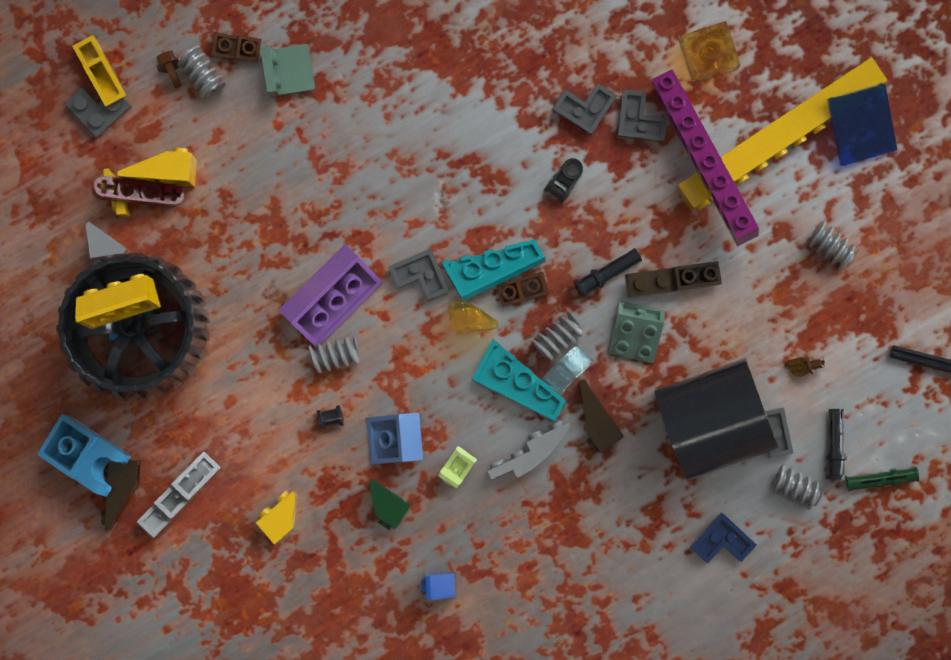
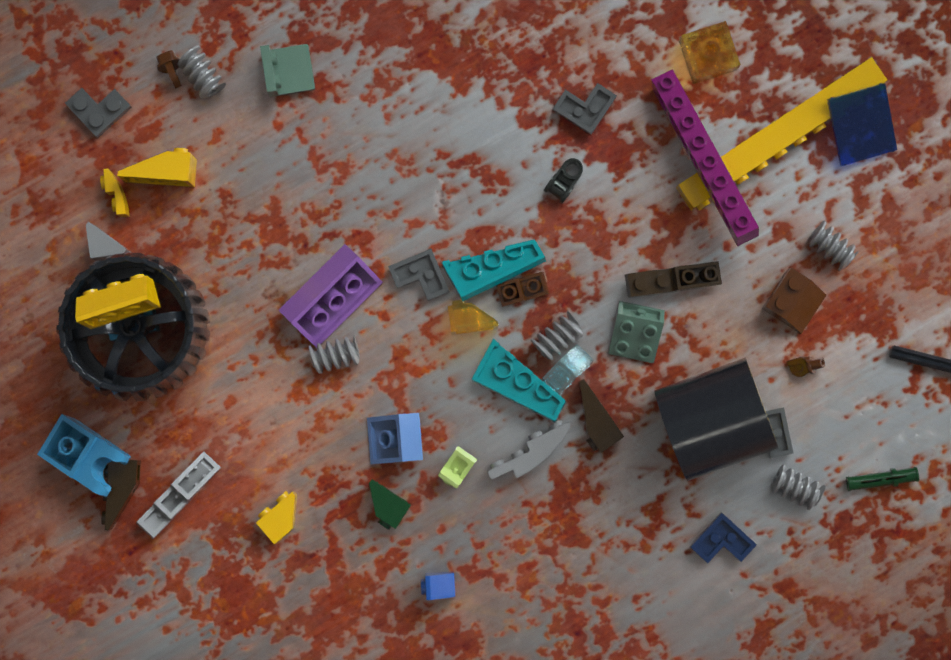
yellow slope [72,35,127,107] -> none
dark red beam [91,176,184,208] -> none
reddish brown slope [210,32,262,62] -> none
black bush [317,405,344,430] -> none
black pin [573,248,642,298] -> none
dark grey plate [617,89,667,142] -> none
black pin [826,409,847,480] -> none
none -> reddish brown slope [762,267,826,334]

